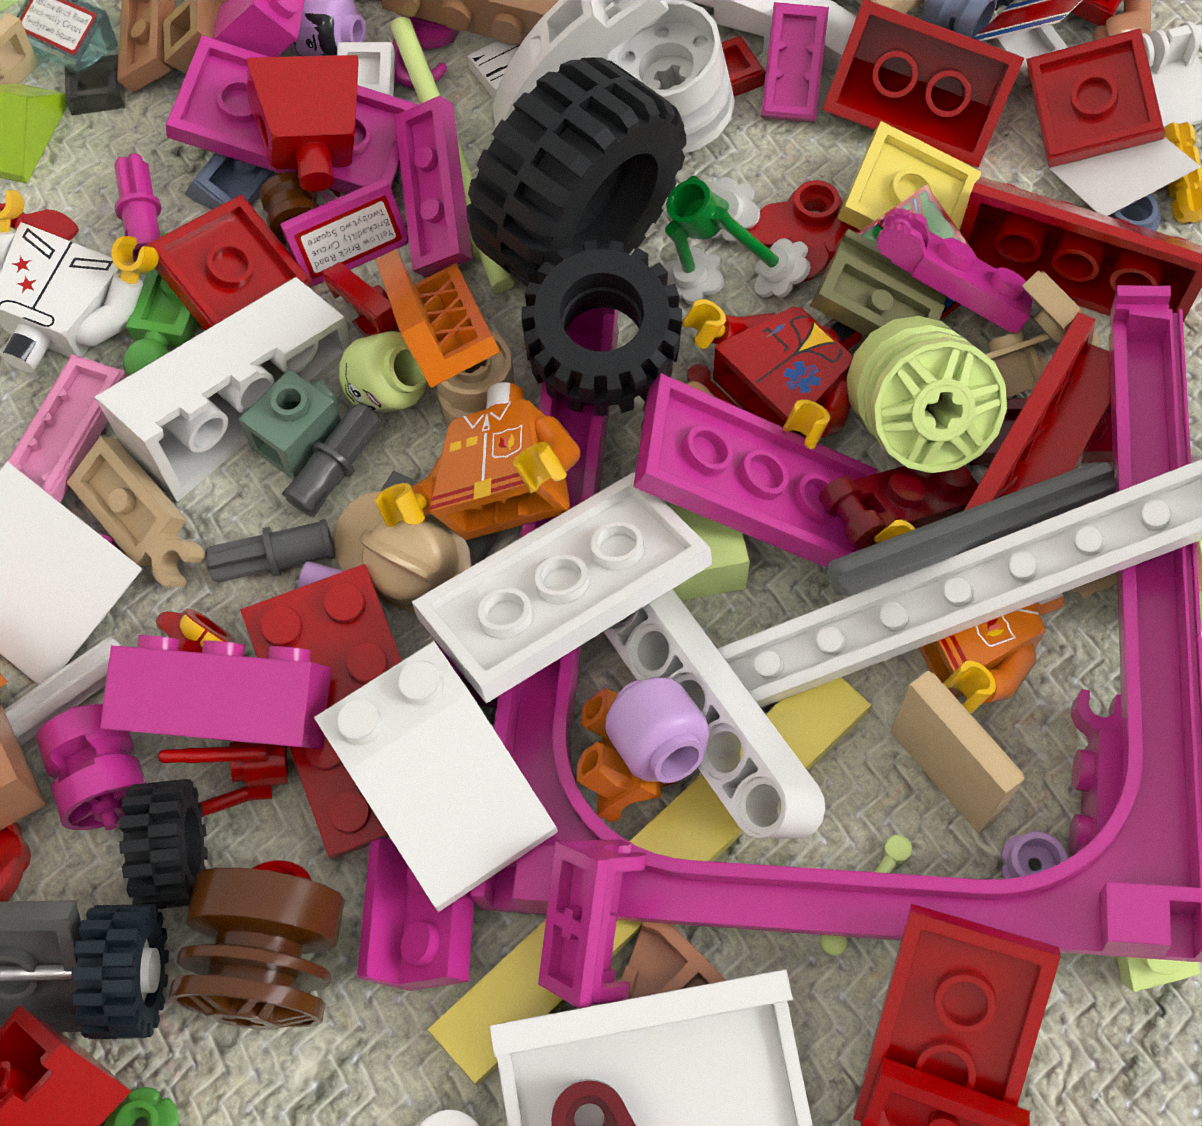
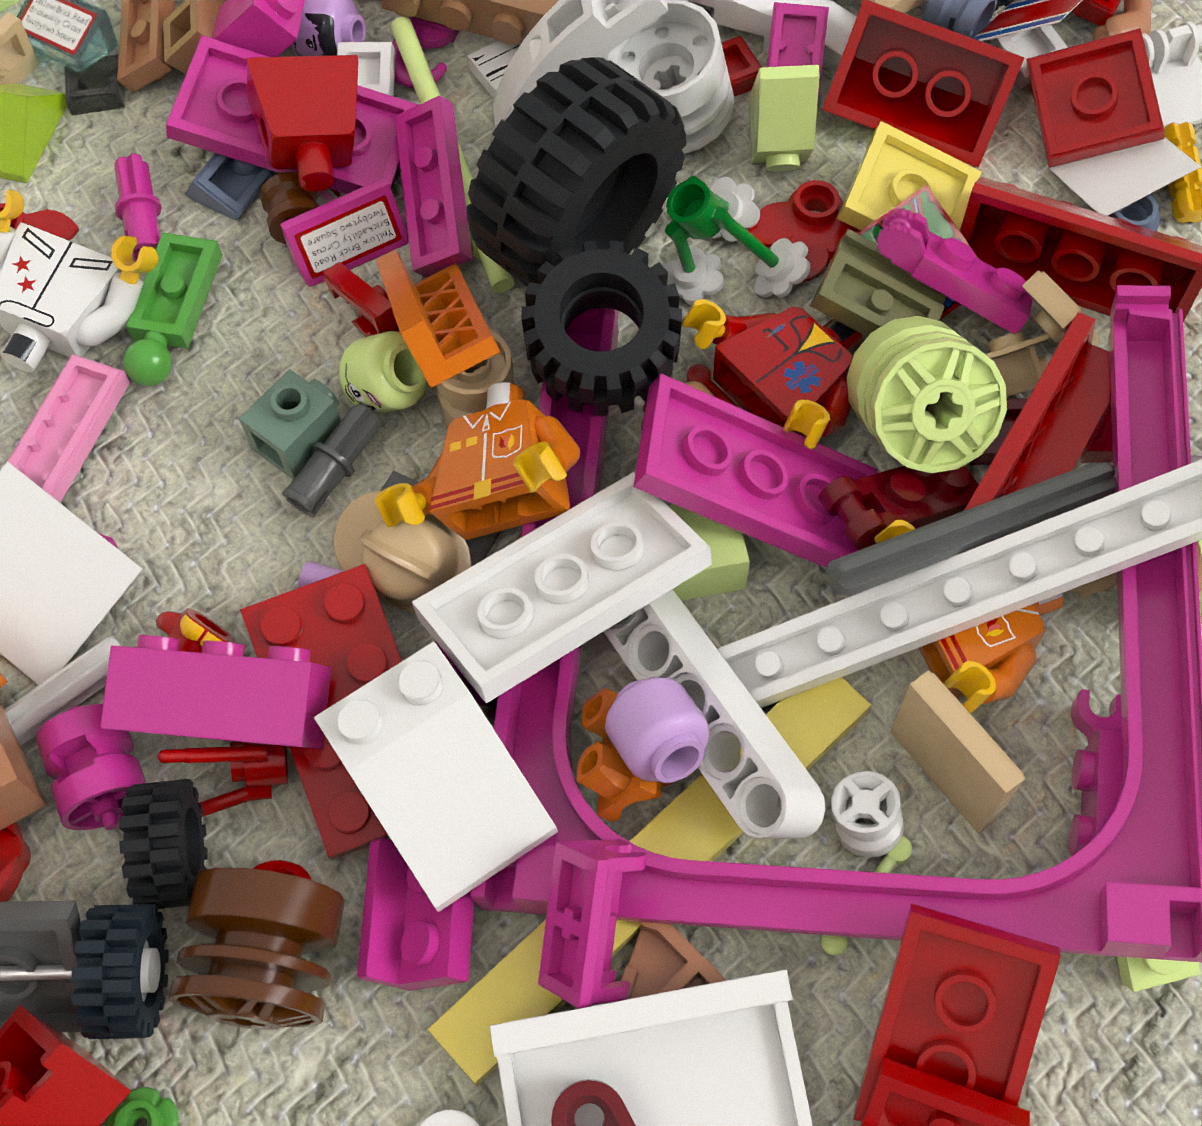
tan plate [66,436,206,588] -> none
white wedge [95,277,352,502] -> none
red tile [146,194,313,331] -> none
dark grey axle [205,519,335,583] -> none
lavender plate [1001,831,1068,879] -> none
none -> yellowish green slope [749,65,819,172]
none -> white wheel [831,771,904,858]

